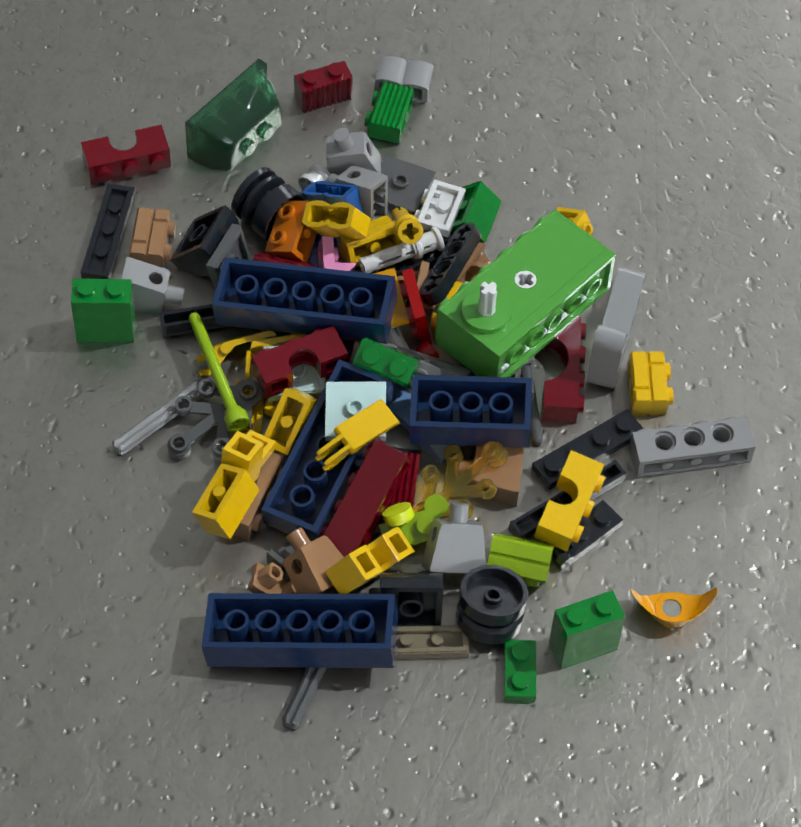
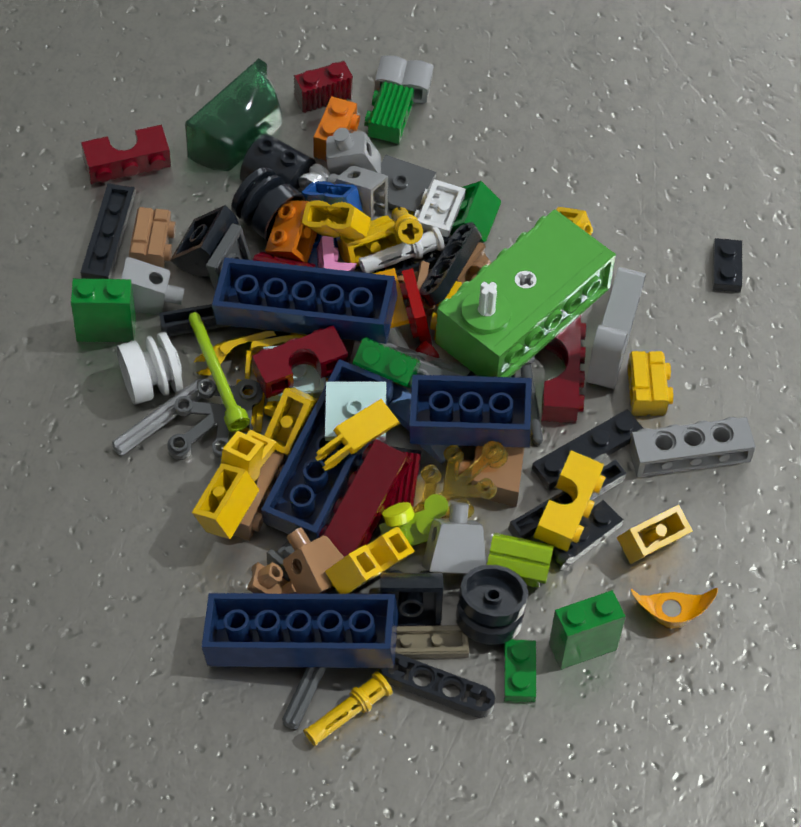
none -> white wheel [116,332,183,405]
none -> black brick [240,133,316,190]
none -> yellow pin [303,671,393,746]
none -> orange brick [313,96,360,161]
none -> black beam [379,653,495,718]
none -> yellow brick [616,505,693,564]
none -> black plate [713,238,743,292]

